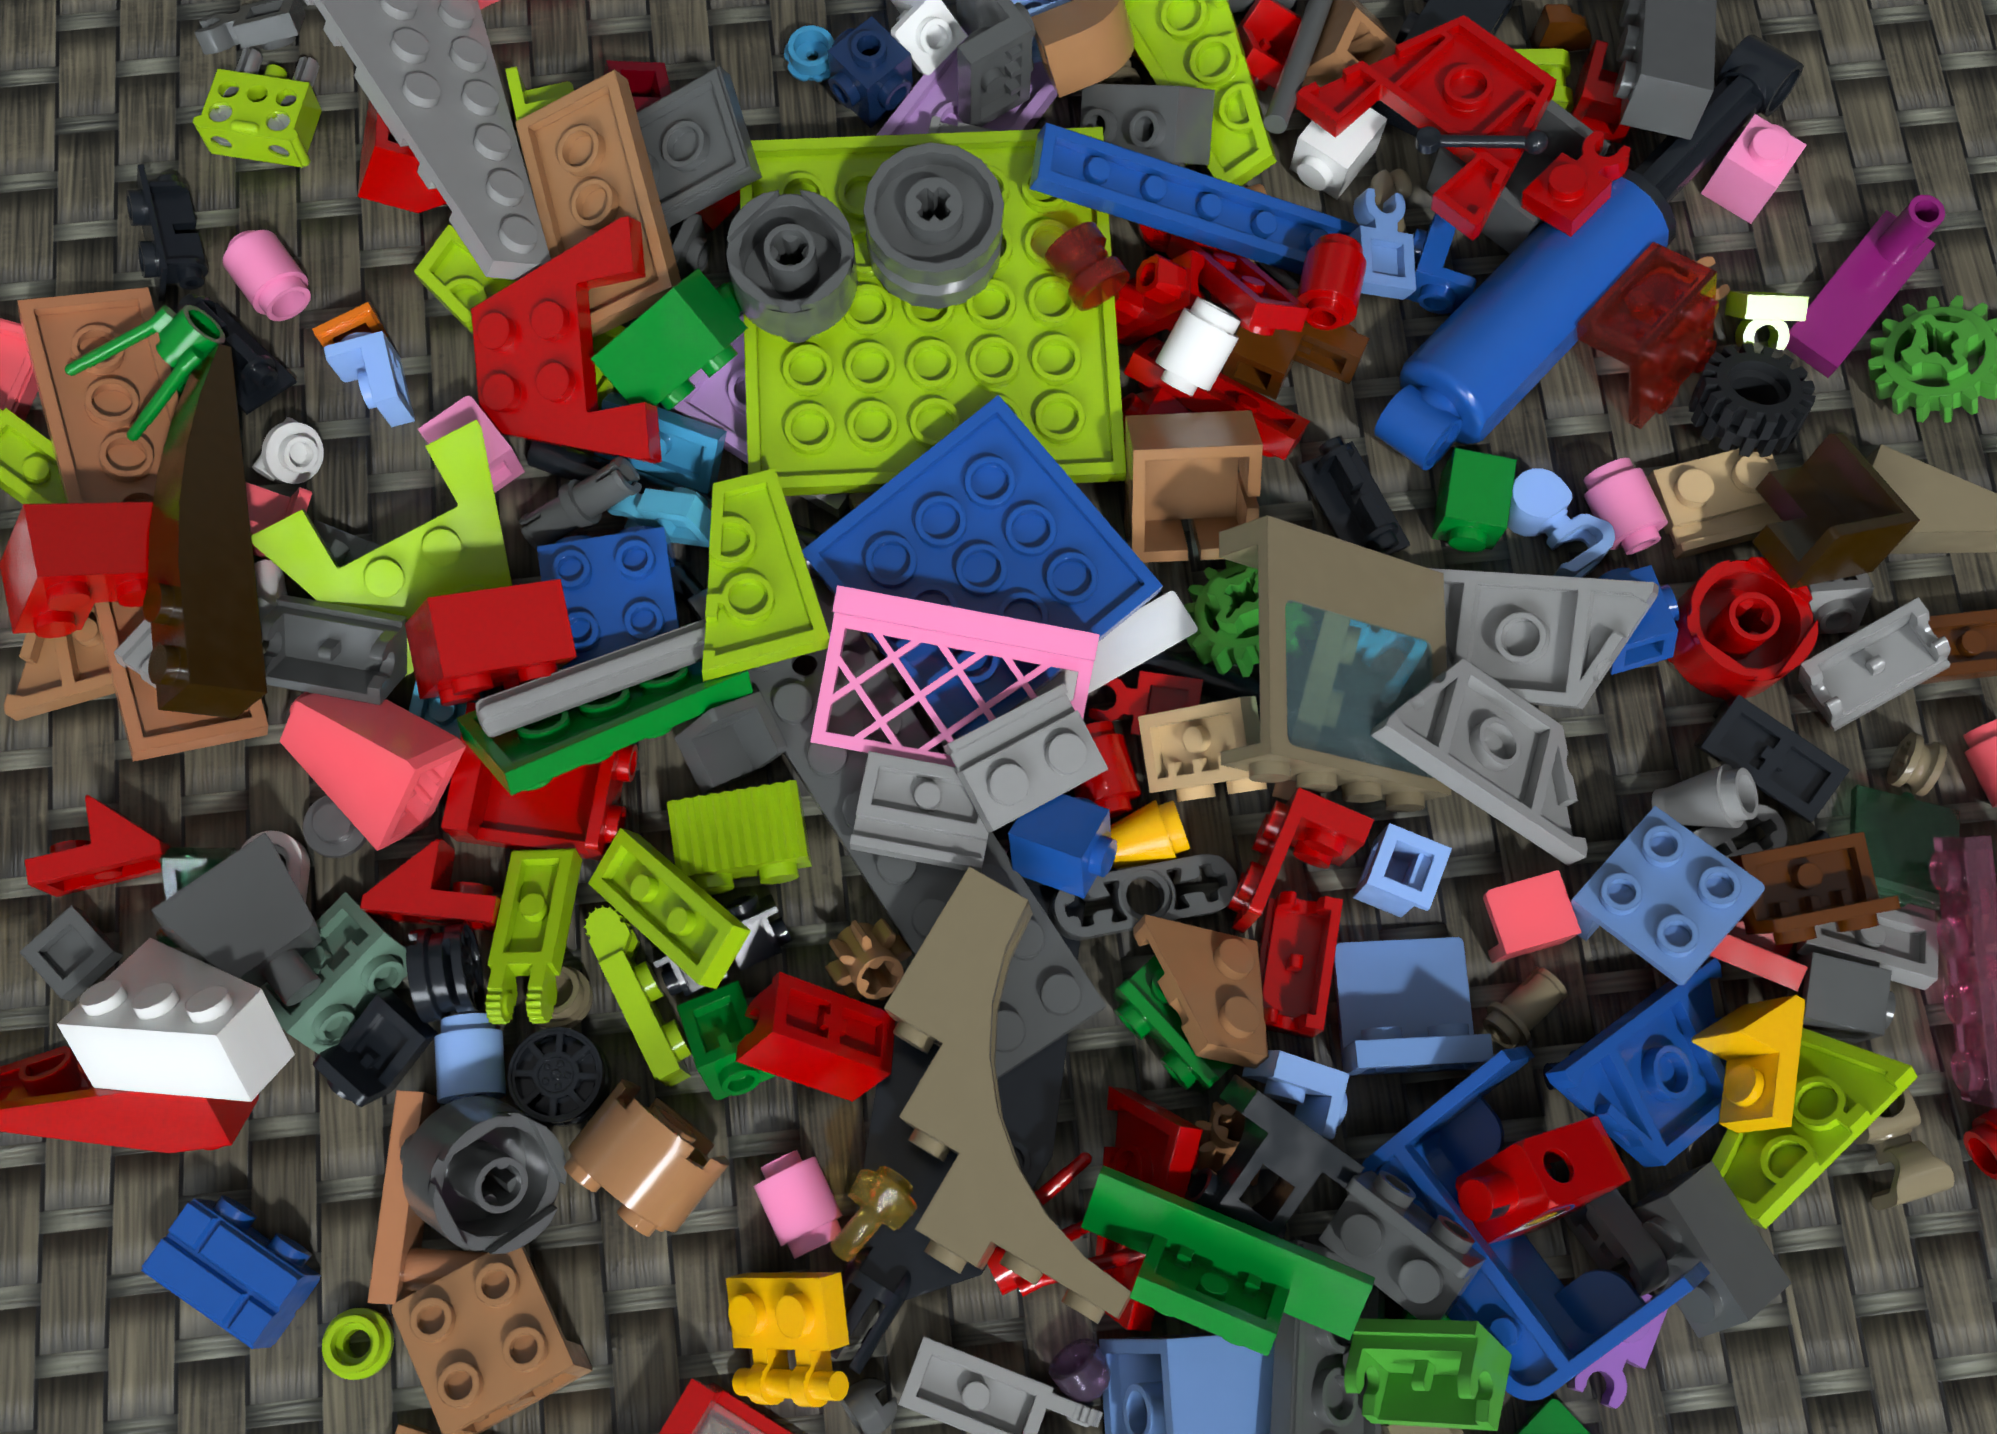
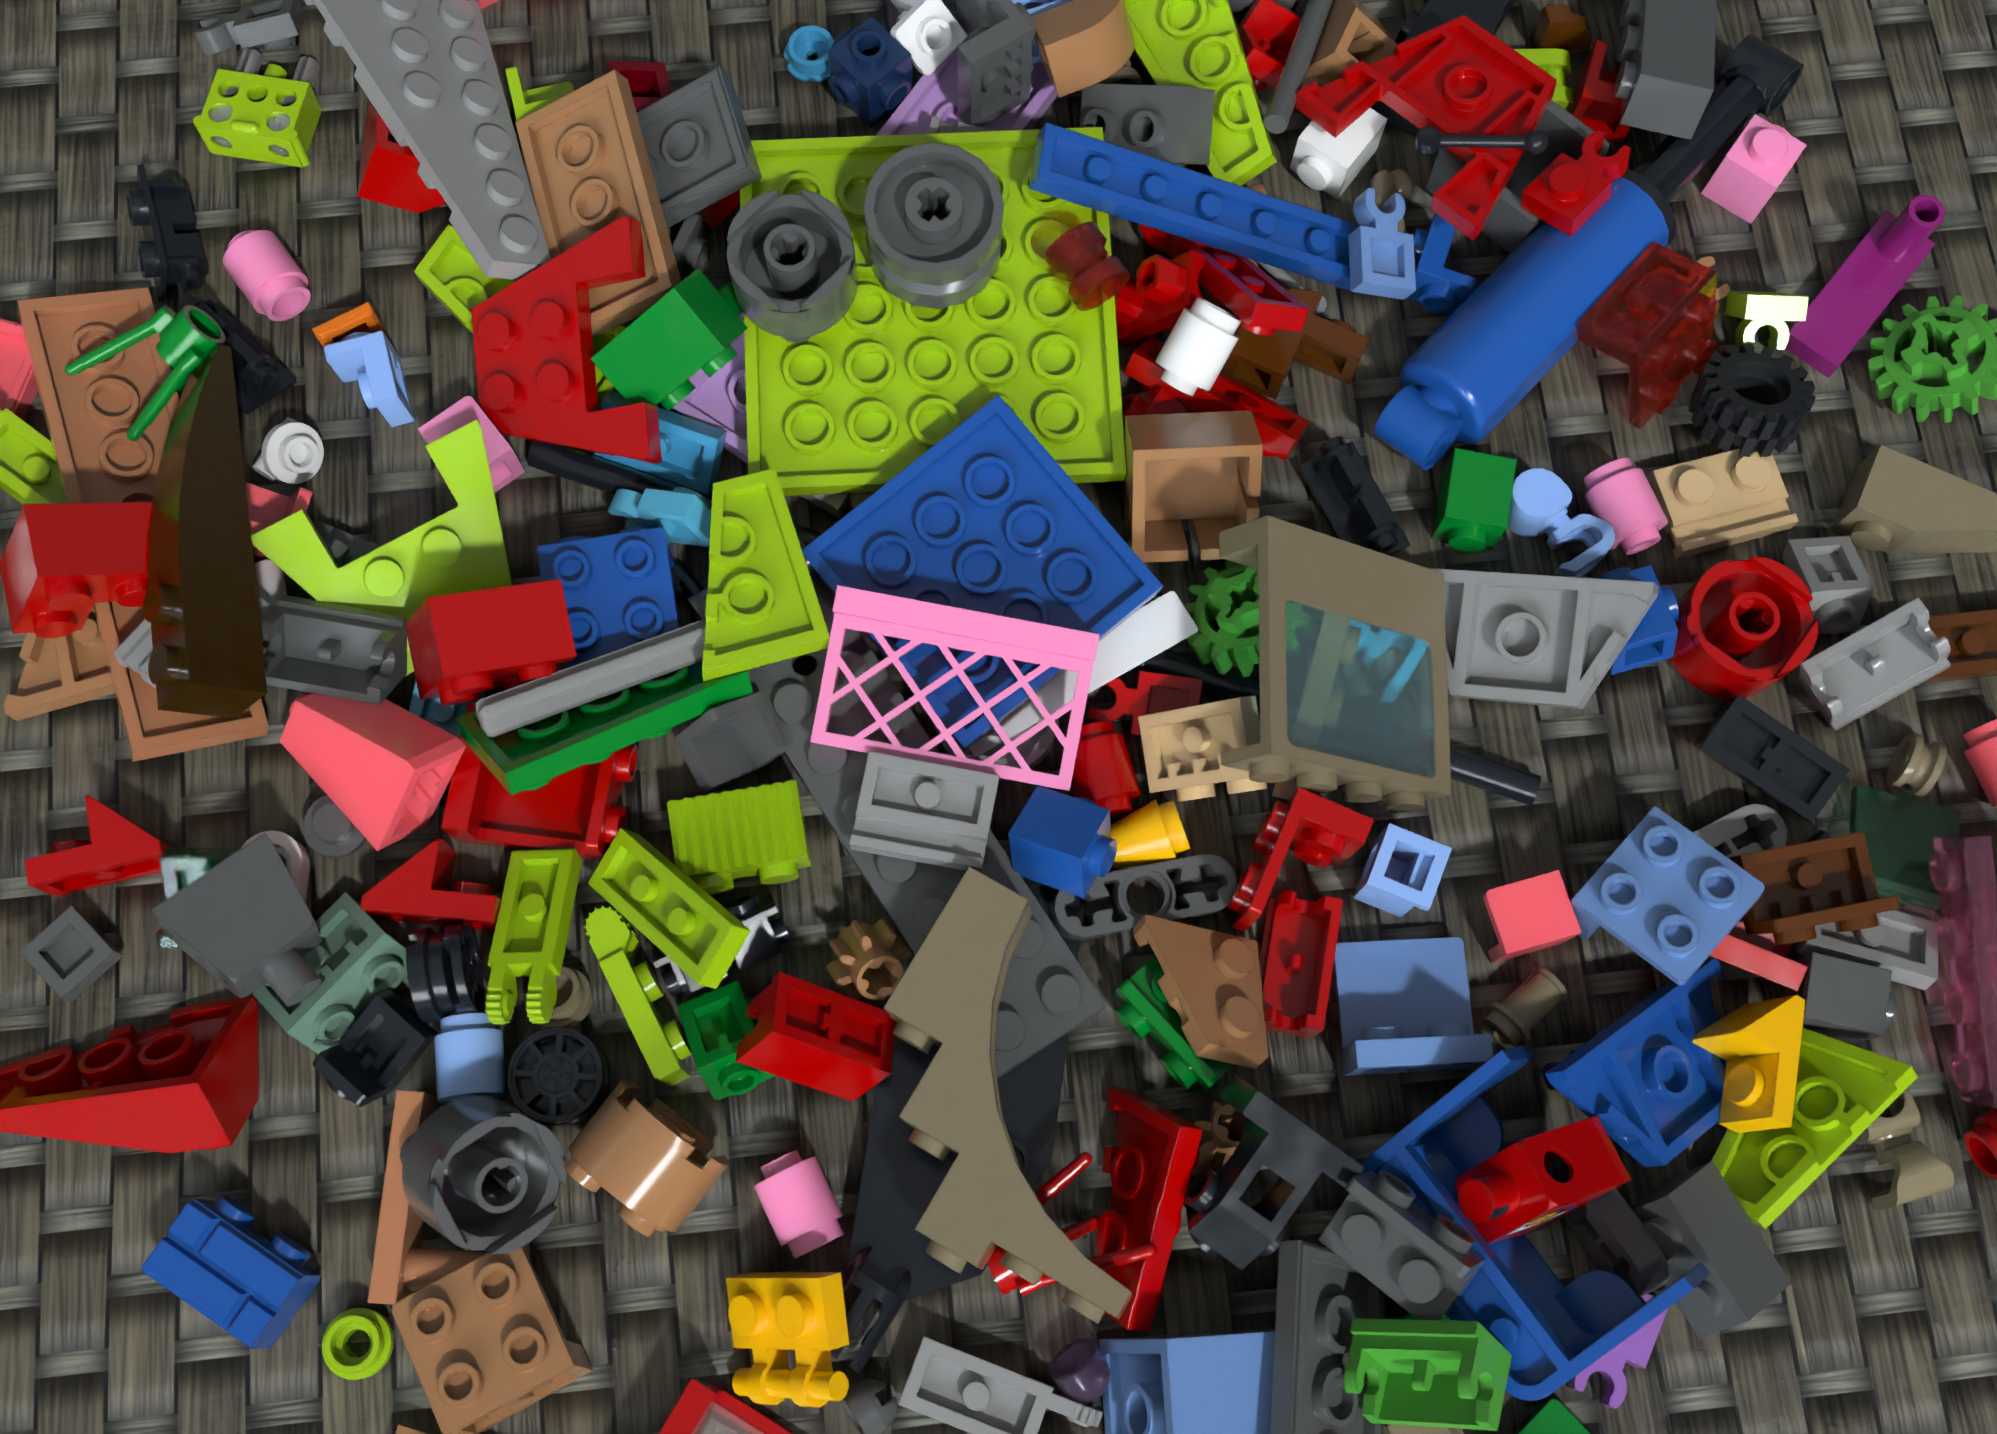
white wedge [57,938,295,1102] -> none
dark grey pin [519,456,642,550] -> none
clear yellow plate [831,1166,917,1261] -> none
light grey plate [943,683,1108,833] -> none
green bracket [1081,1165,1375,1357] -> none
light blue bracket [1242,1050,1349,1140] -> none
red brick [1296,233,1367,330] -> none
light grey wing [1370,658,1588,866] -> none
light grey cone [1652,764,1758,828] -> none
dark brown panel [1752,432,1920,589] -> none

